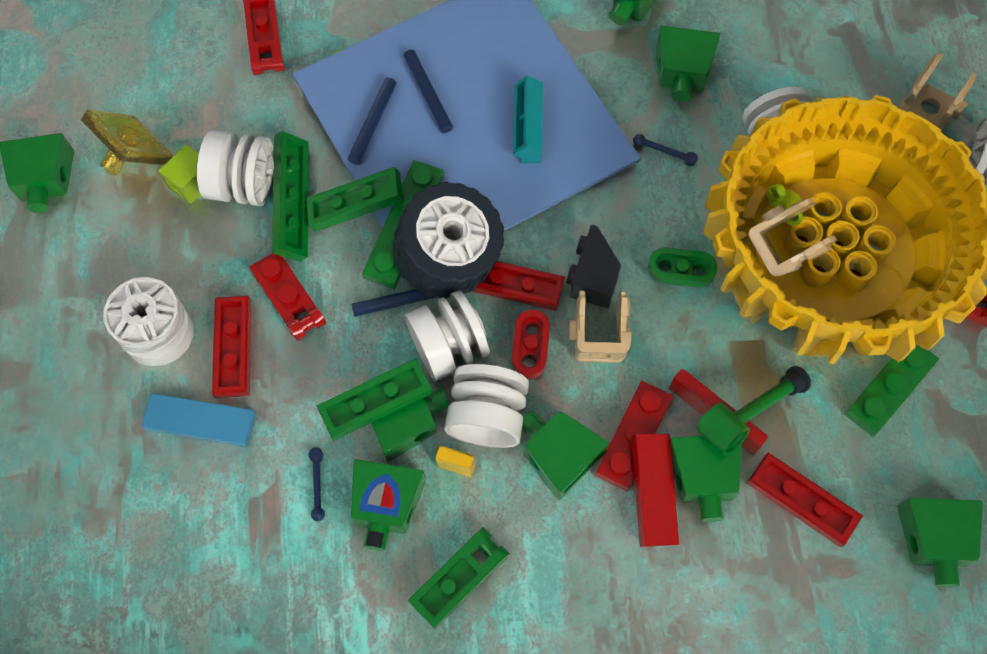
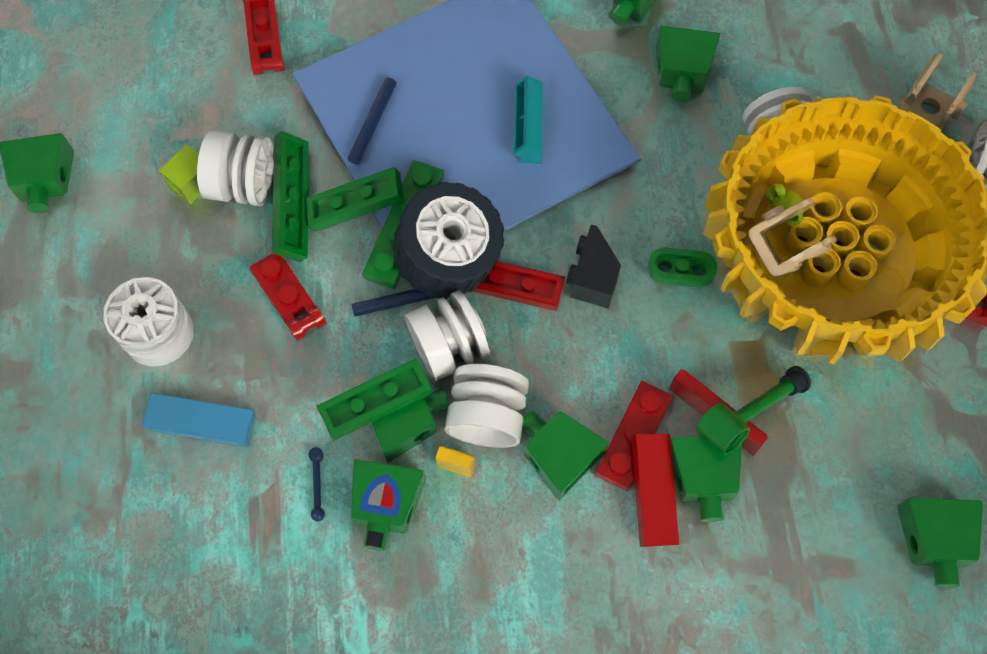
clear yellow tile [81,109,173,175] -> none
red tile [212,295,251,398] -> none
dark blue bar [403,50,453,133] -> none
green plate [408,527,510,630] -> none
red plate [512,309,550,379] -> none
tan piece [569,291,632,363] -> none
dark blue hinge [633,134,698,166] -> none
red tile [746,452,863,548] -> none
green plate [844,344,939,437] -> none

